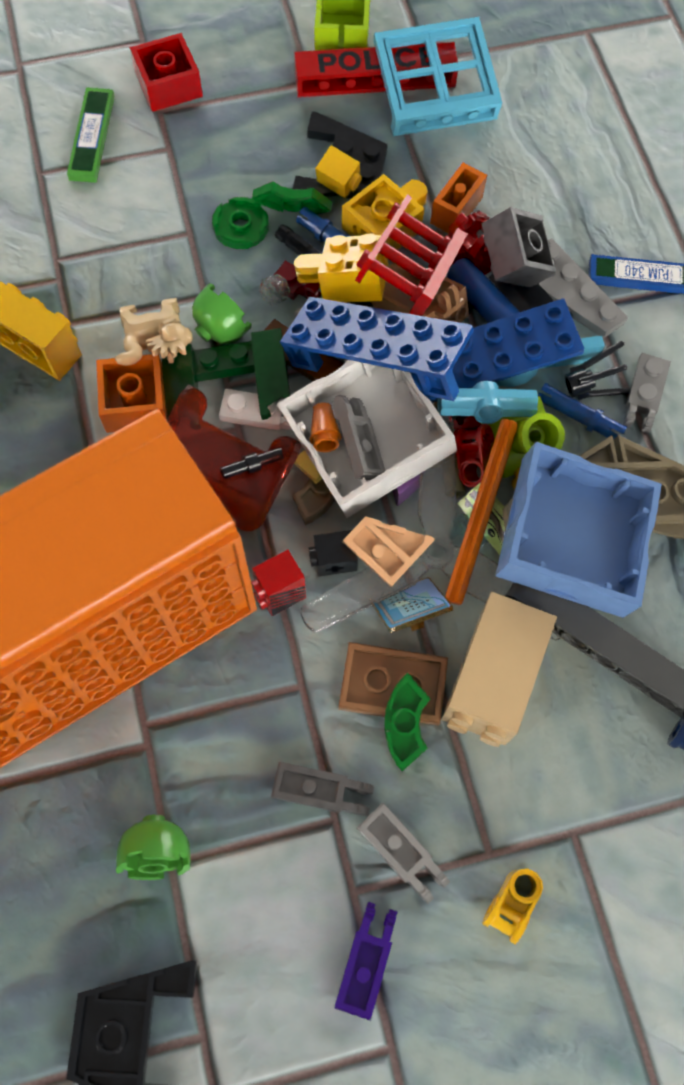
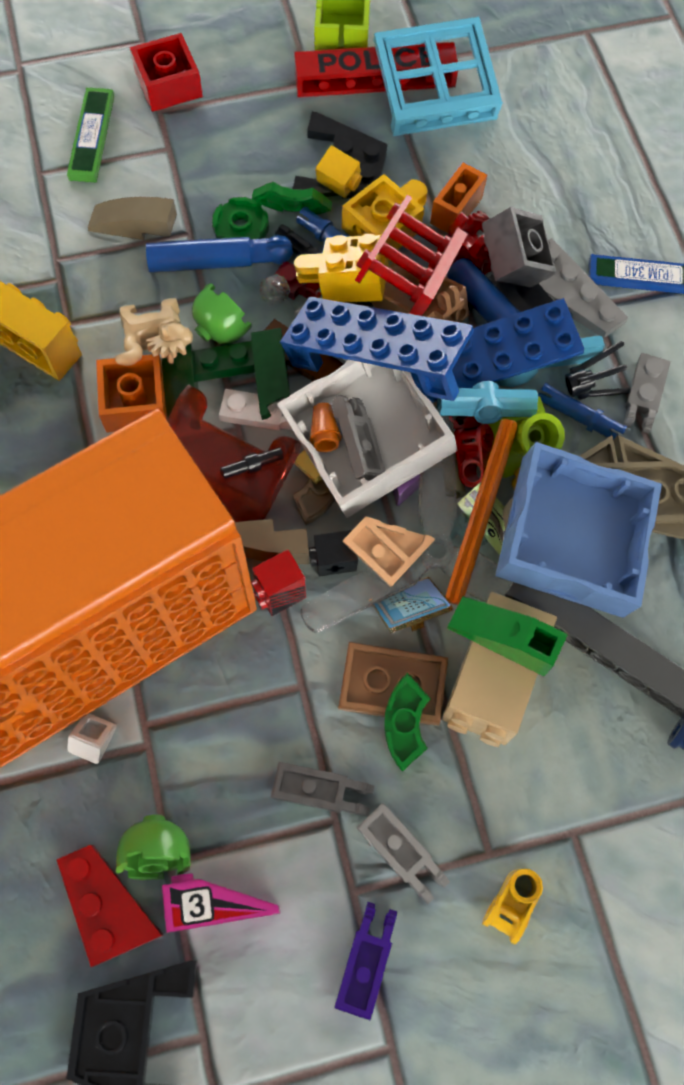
none -> red wing [56,845,164,968]
none -> white slope [68,713,117,764]
none -> dark tan slope [87,197,177,240]
none -> blue piece [146,235,293,273]
none -> slope [162,873,281,933]
none -> dark tan slope [234,519,309,564]
none -> green slope [447,596,568,677]

